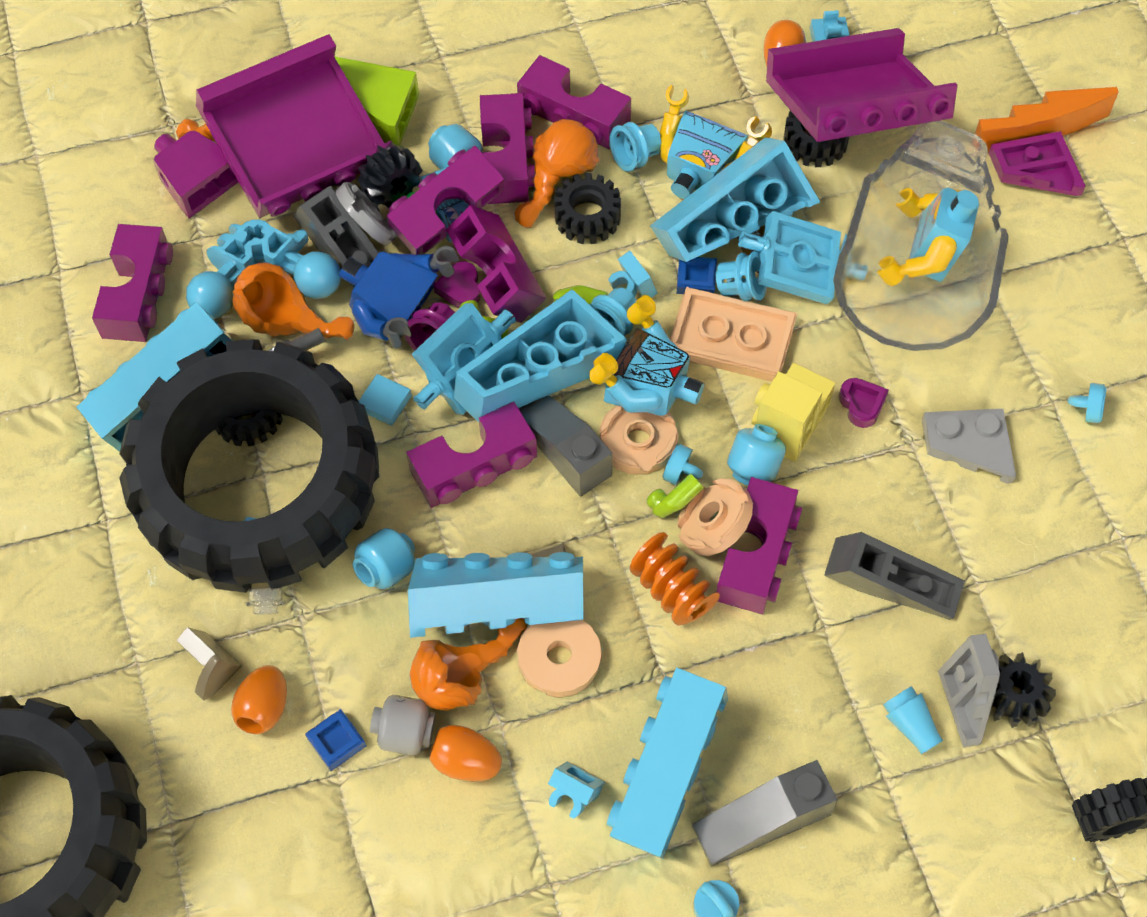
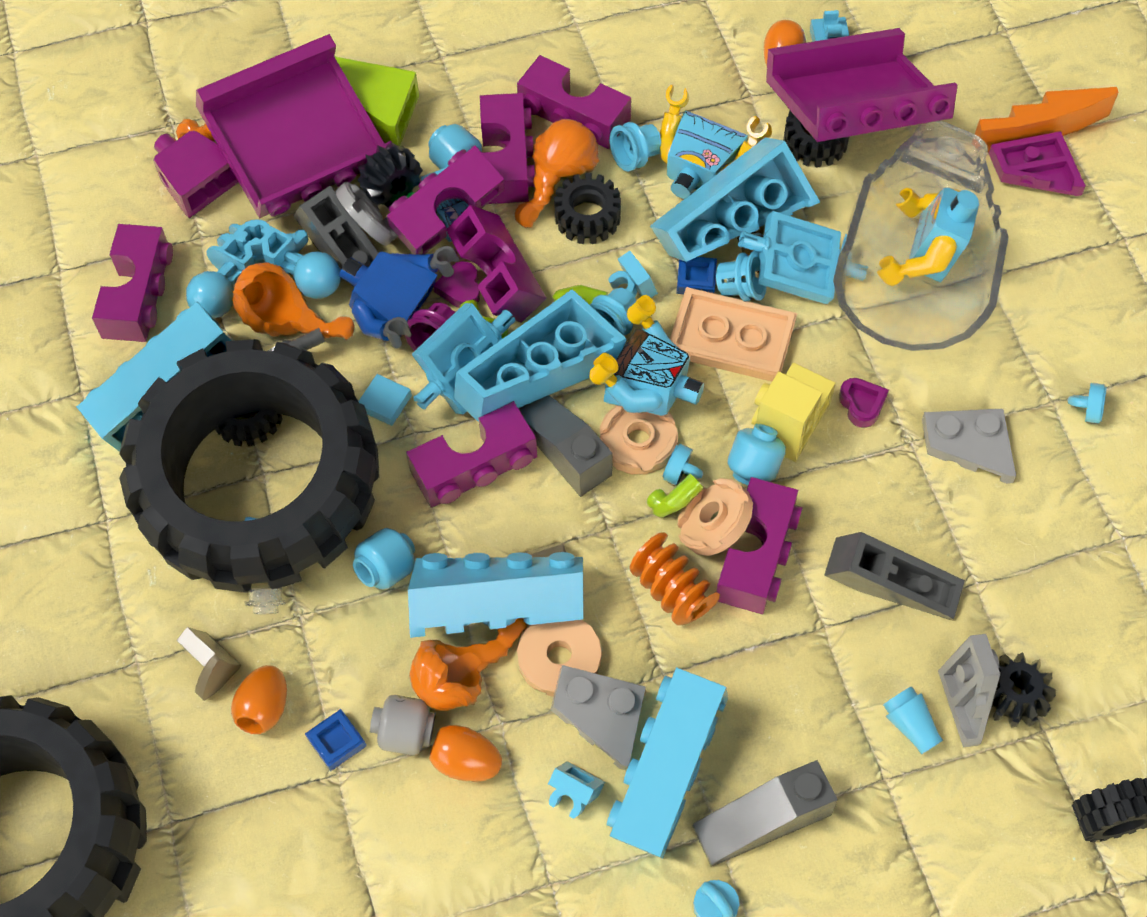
none -> light grey wing [551,665,646,770]

